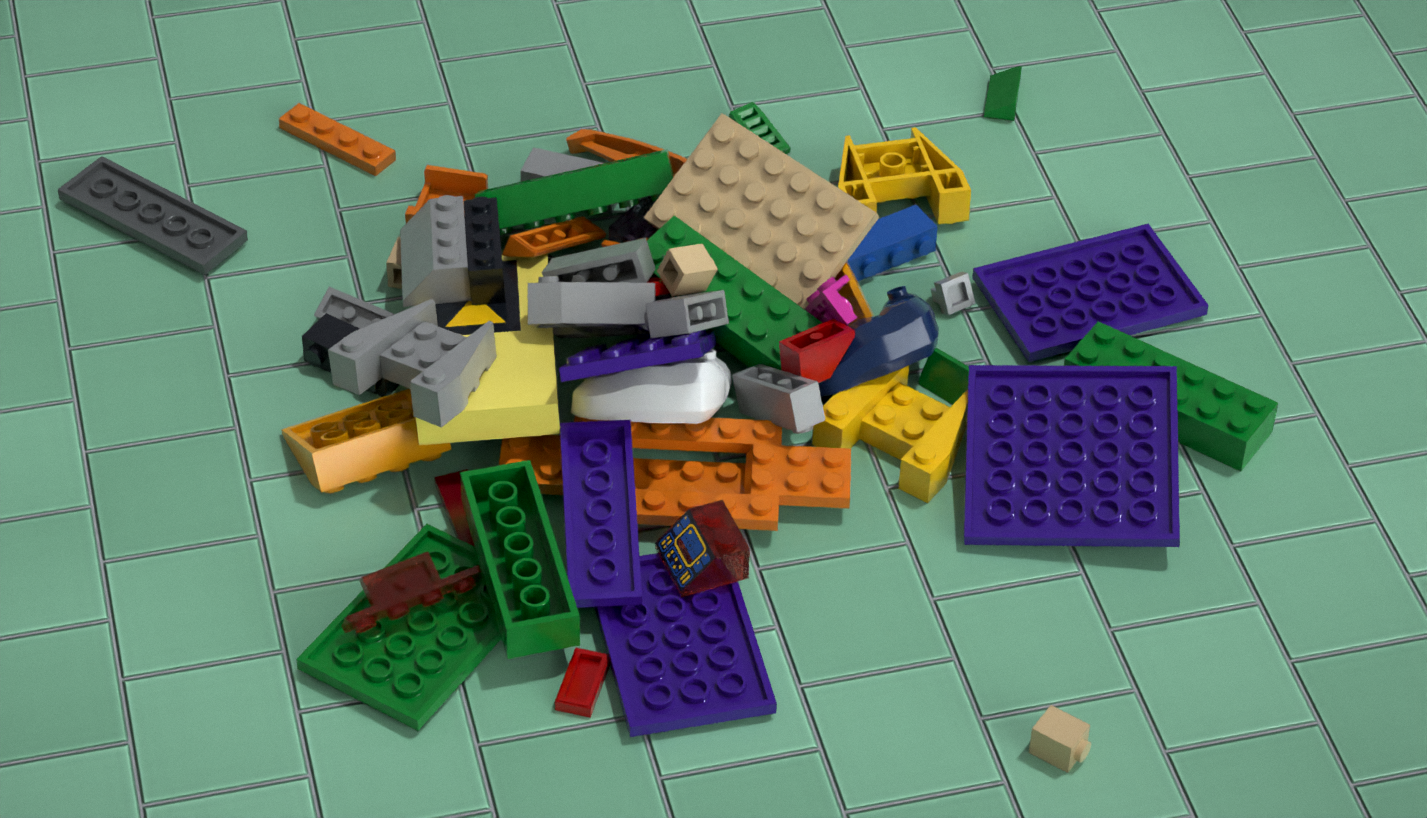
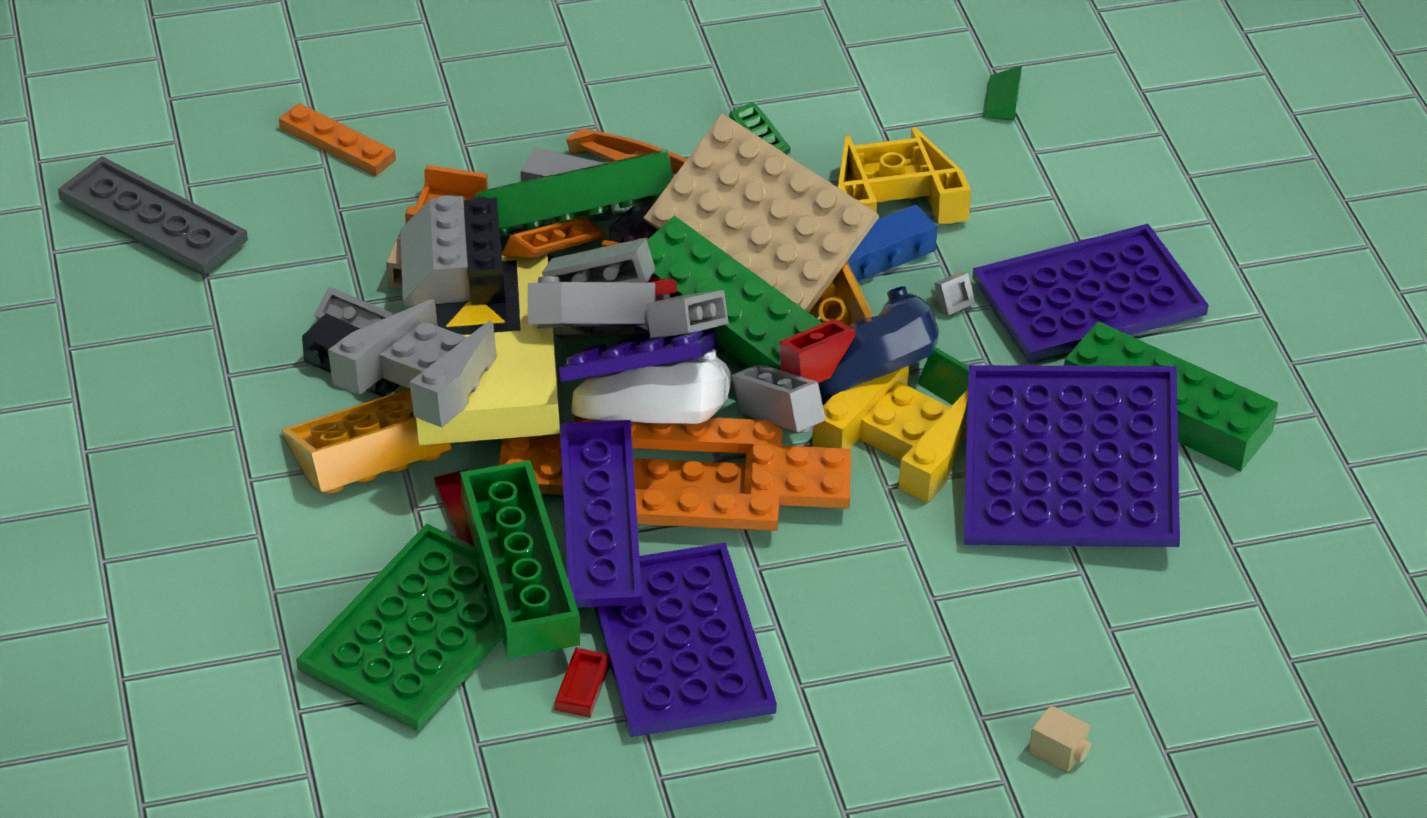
clear red bracket [341,552,482,633] -> none
clear red slope [655,499,750,597] -> none
tan brick [657,244,718,297] -> none
dark pink bracket [804,275,857,326] -> none

